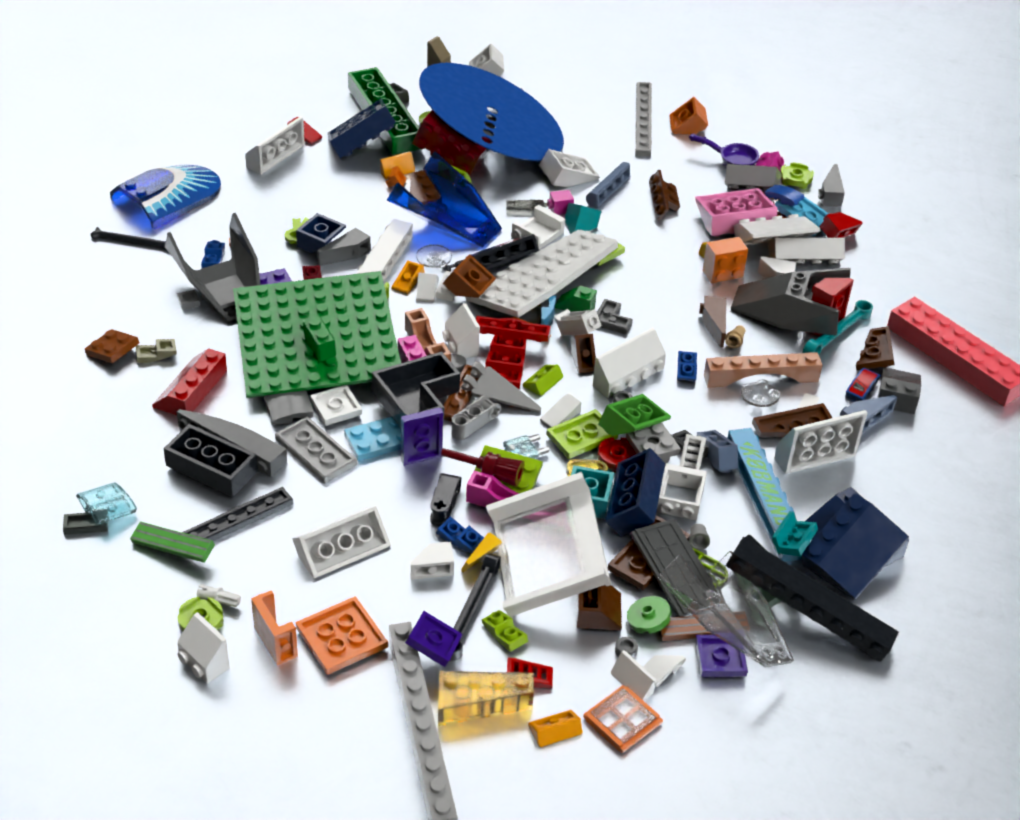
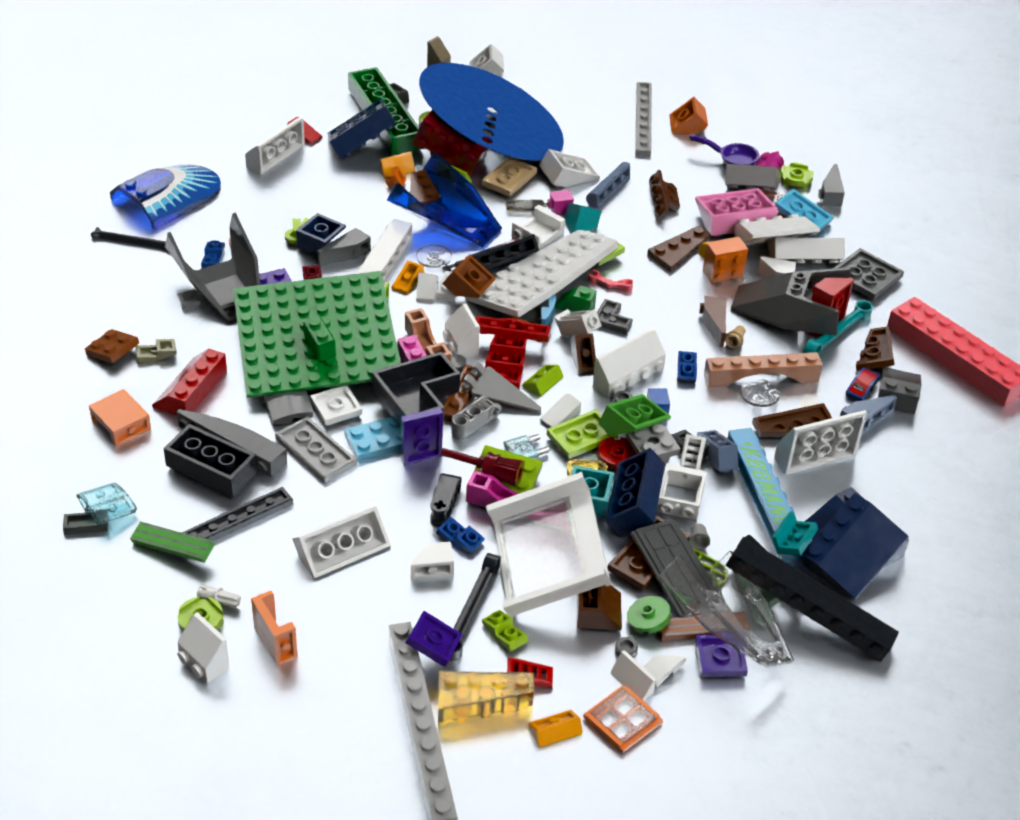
orange plate [295,596,388,675] -> none
yellow slope [461,532,502,573] -> none
blue slope [765,185,805,206] -> none
red slope [820,212,863,238] -> none
none -> panel [88,389,151,446]
none -> tan plate [482,157,537,197]
none -> coral piece [588,270,633,292]
none -> wing [647,225,711,272]
none -> brick [647,388,670,414]
none -> dark grey plate [833,248,904,300]

